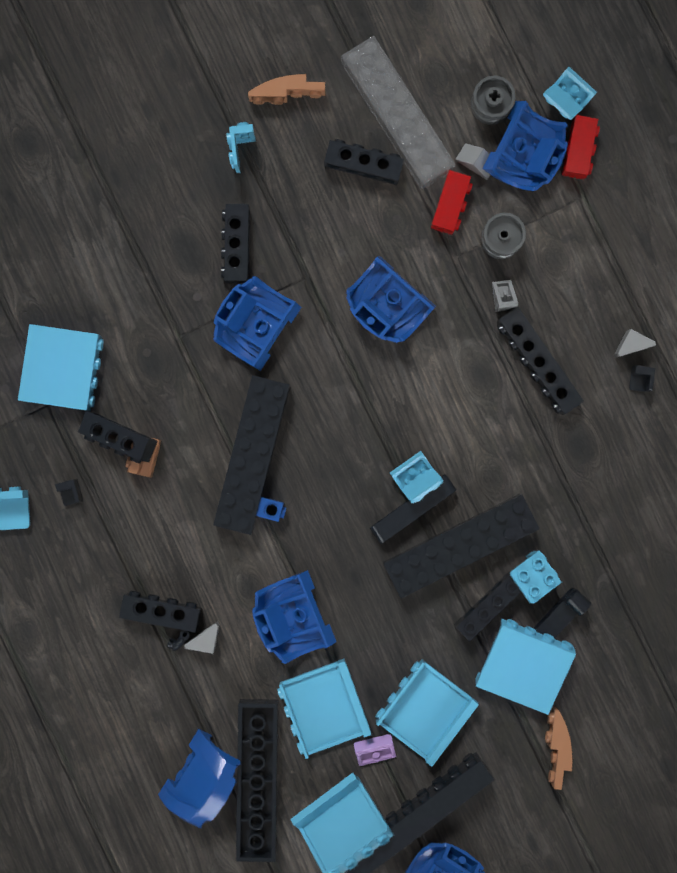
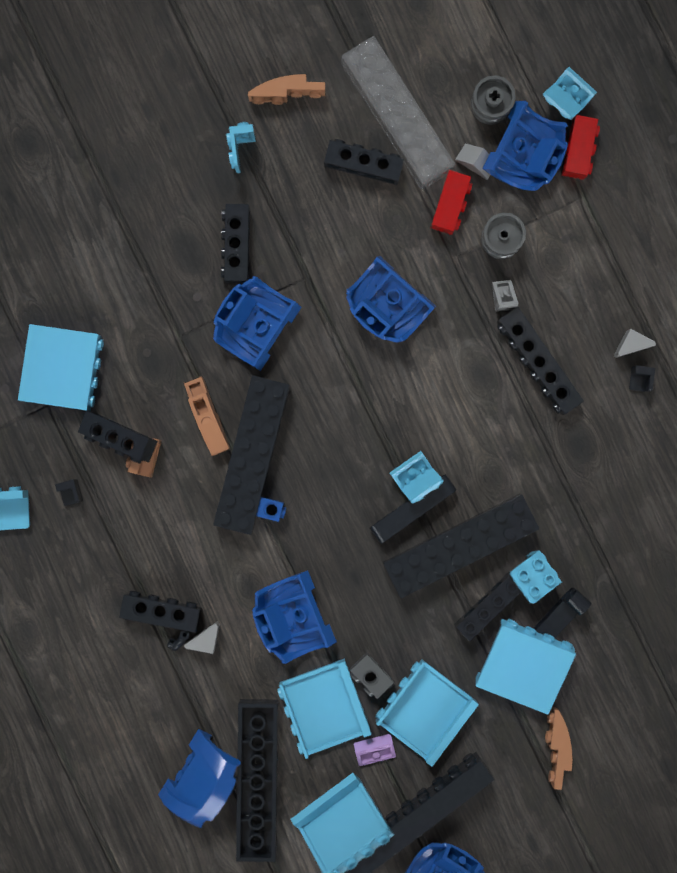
none -> nougat slope [184,377,230,456]
none -> dark grey brick [350,652,394,699]

